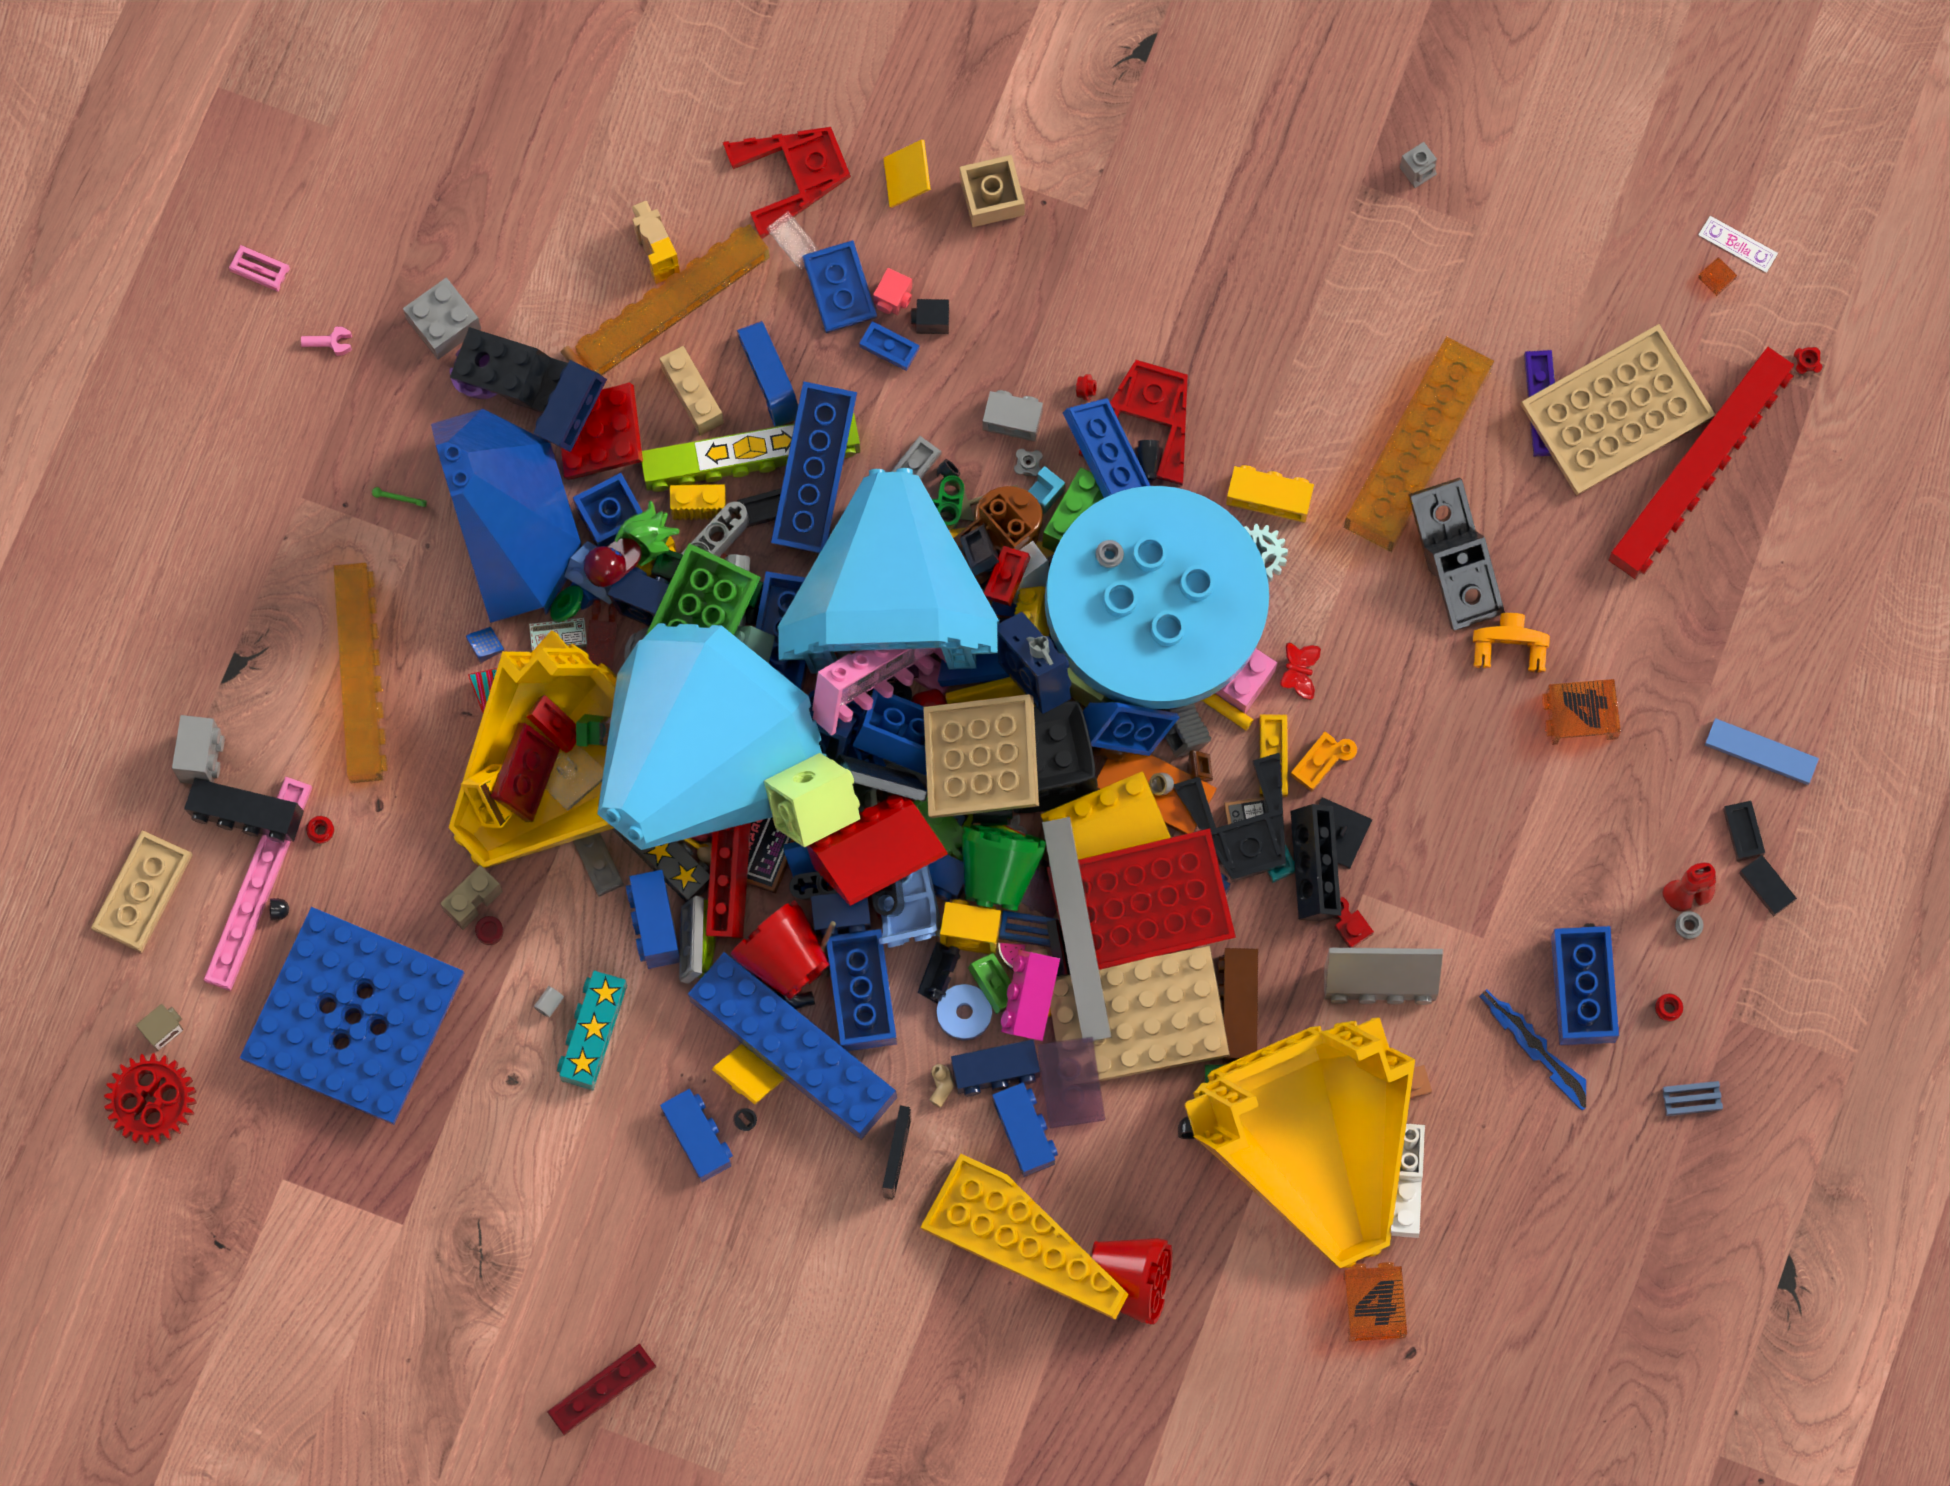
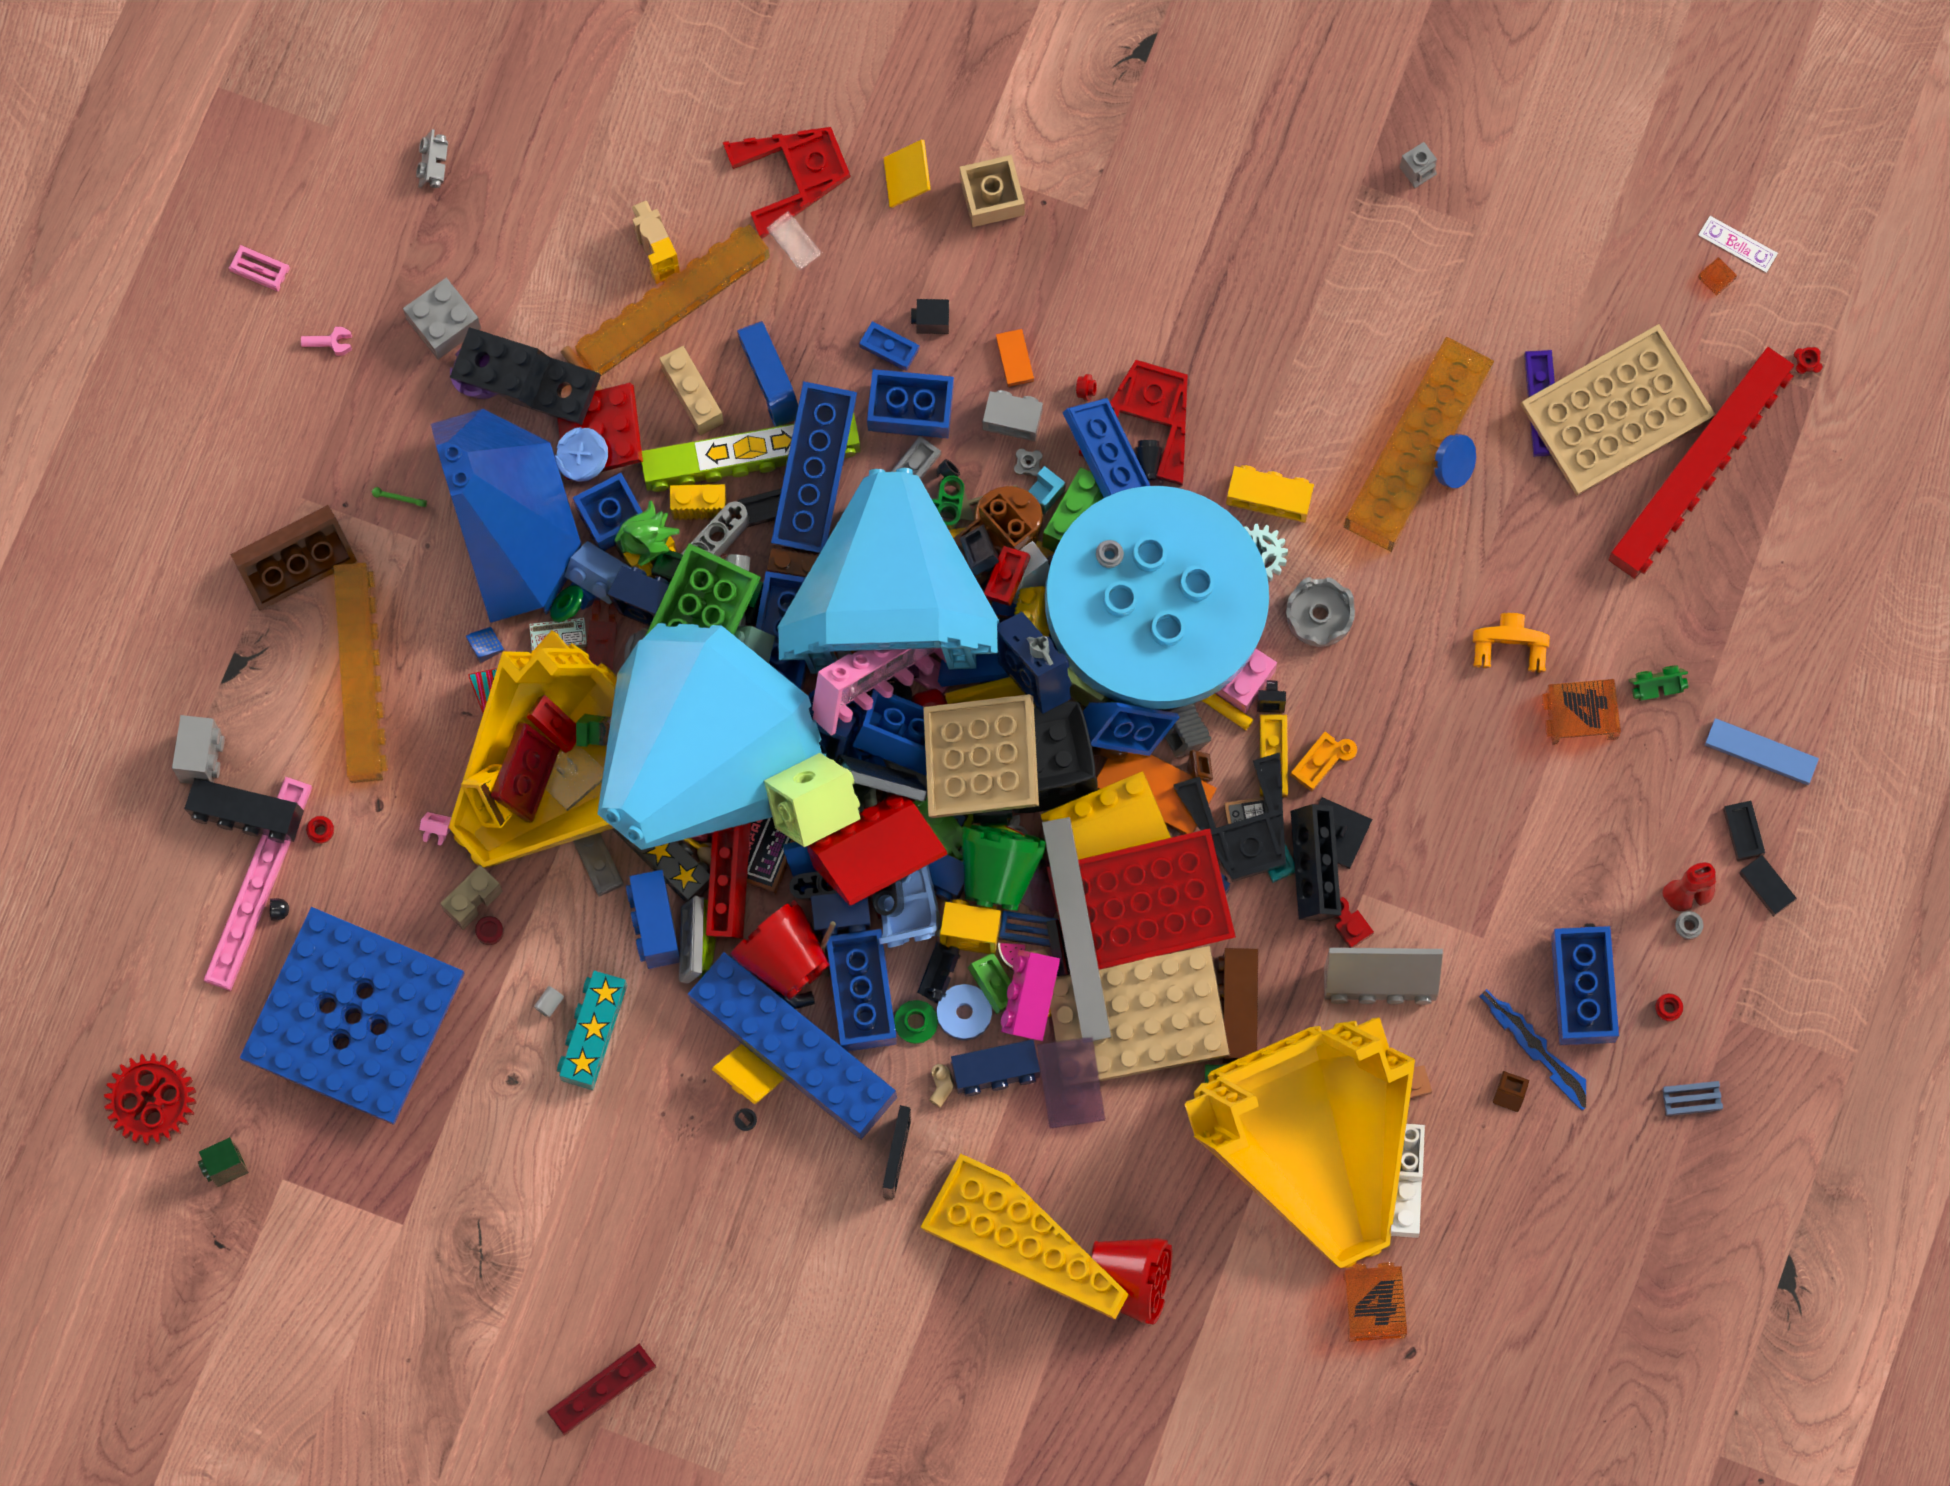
tan tile [91,830,193,953] -> none
dark tan brick [136,1004,183,1051] -> none
dark blue brick [533,360,607,452] -> none
dark red cap [583,538,642,587] -> none
blue brick [660,1089,733,1182] -> none
blue tile [802,240,877,333] -> none
coral brick [873,268,912,315] -> none
blue brick [992,1082,1058,1177] -> none
light grey hinge [1149,773,1174,795] -> none
black hinge [1178,1117,1196,1140] -> none
red piece [1280,643,1321,700] -> none
bracket [1408,478,1505,630] -> none
none -> dark green brick [198,1137,249,1187]
none -> reddish brown slope [230,505,357,611]
none -> light grey hinge [416,129,448,188]
none -> bright pink tile [419,812,451,846]
none -> light blue tile [555,427,608,482]
none -> reddish brown brick [767,547,819,577]
none -> blue brick [867,369,954,439]
none -> green piece [894,1000,938,1044]
none -> orange tile [996,329,1034,387]
none -> black tile [1257,680,1286,713]
none -> light grey plate [1286,577,1355,647]
none -> blue tile [1435,434,1476,488]
none -> reddish brown slope [1493,1071,1530,1112]
none -> green hinge [1628,665,1688,701]

